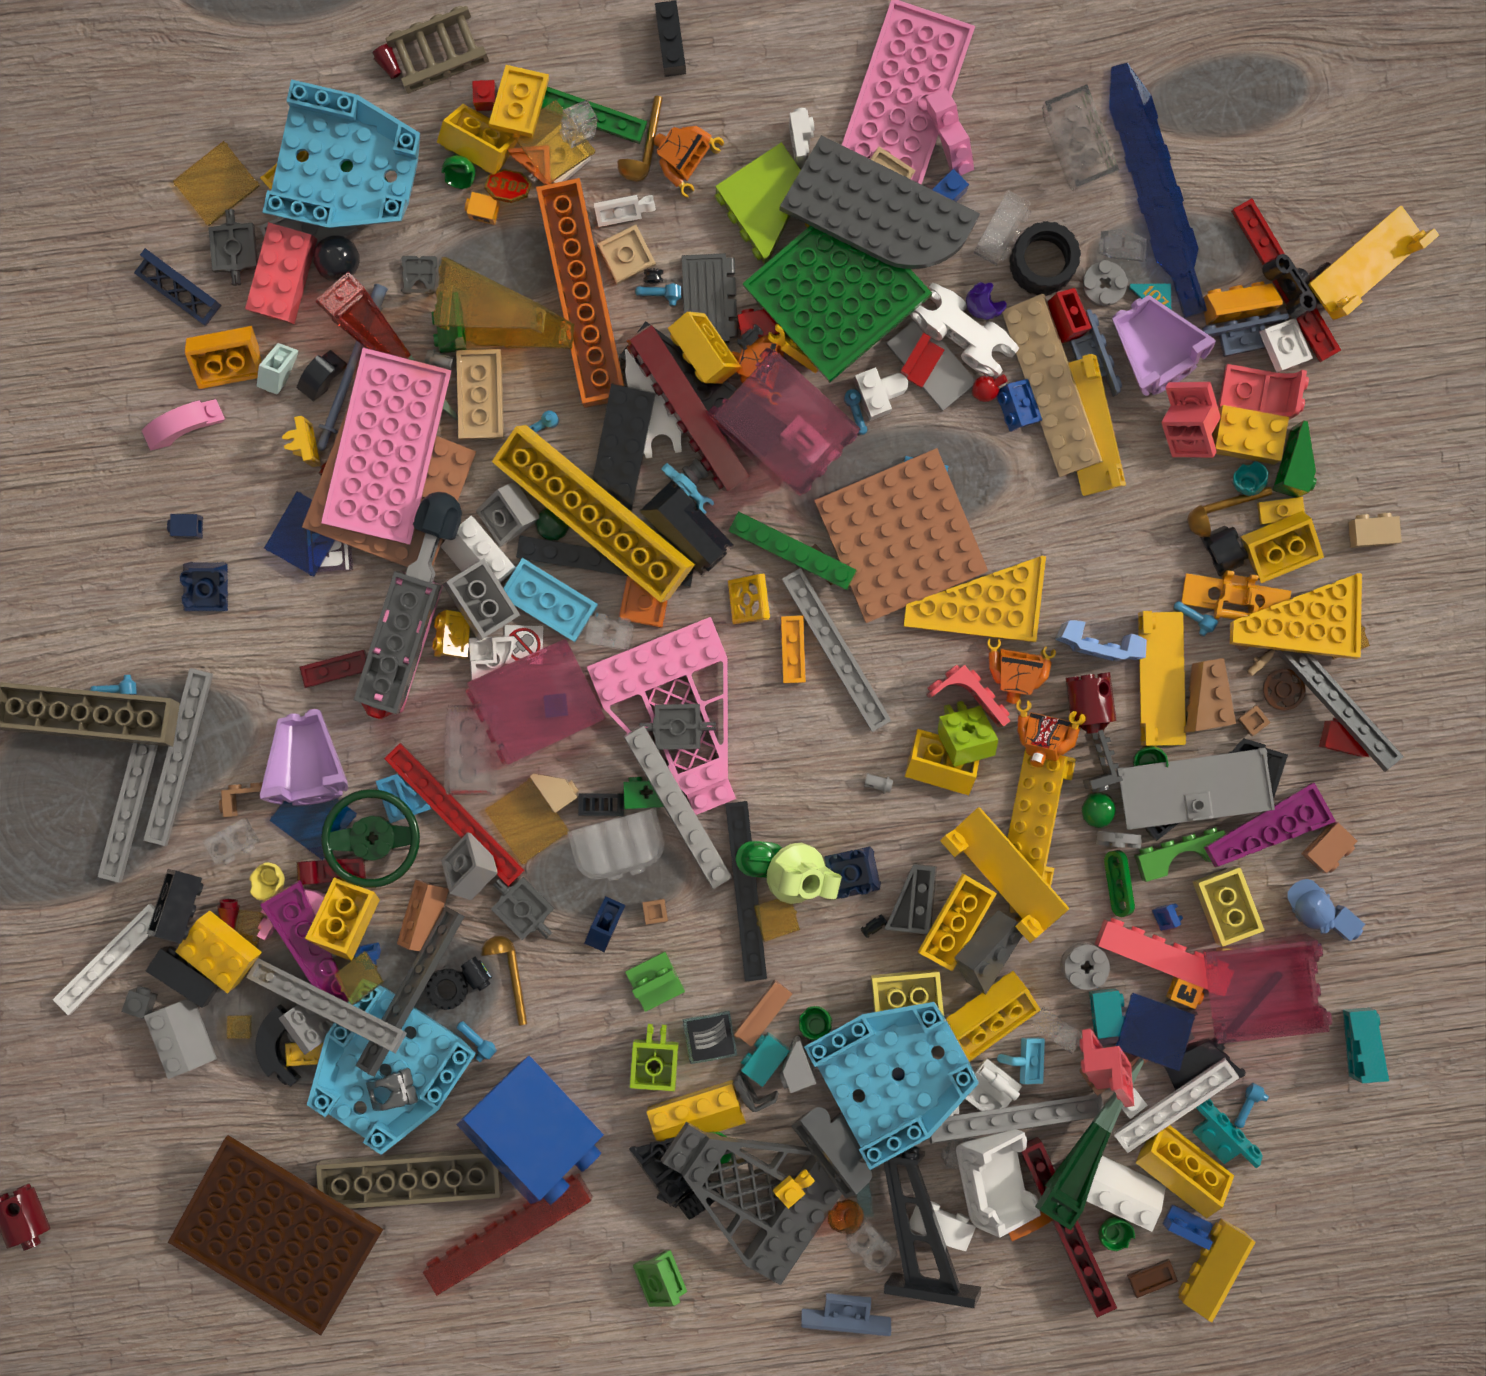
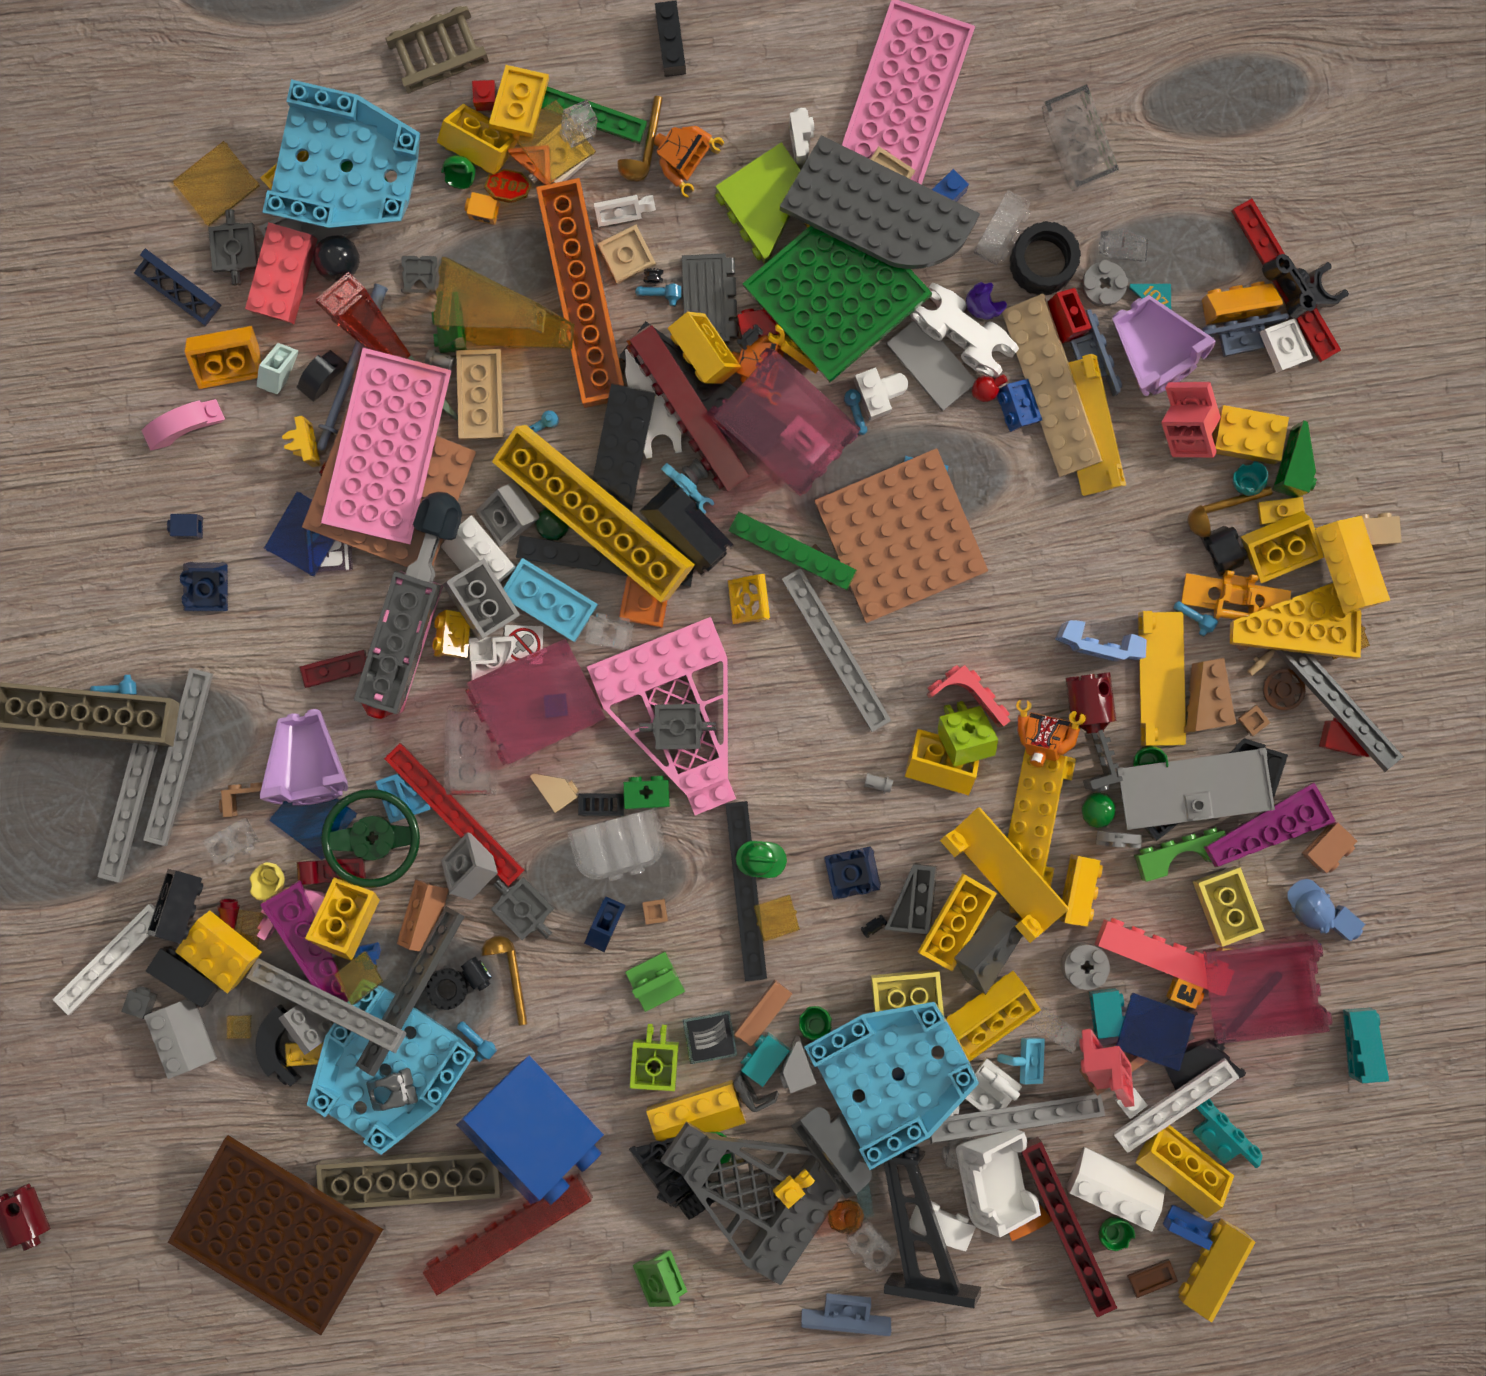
dark red cone [372,44,402,79] -> none
clear yellow piece [485,778,570,864] -> none
light grey plate [623,725,732,889] -> none
yellowish green piece [767,843,842,904] -> none
light orange plate [781,616,806,683] -> none
red panel [900,333,945,388] -> none
yellow wing [903,556,1046,642] -> none
bright pink arch [926,88,974,176] -> none
orange torso [987,639,1056,704] -> none
dark green plate [1035,1058,1144,1230] -> none
green plate [1104,850,1135,917] -> none
clear blue plate [1109,63,1207,319] -> none
blue tile [1152,903,1183,931] -> none
coral bracket [1218,364,1309,420] -> none
dark azure piece [1234,1083,1269,1128] -> none
yellow bracket [1308,206,1439,320] -> none
none -> yellow slope [1058,854,1103,927]
none -> yellow slope [1315,516,1391,615]

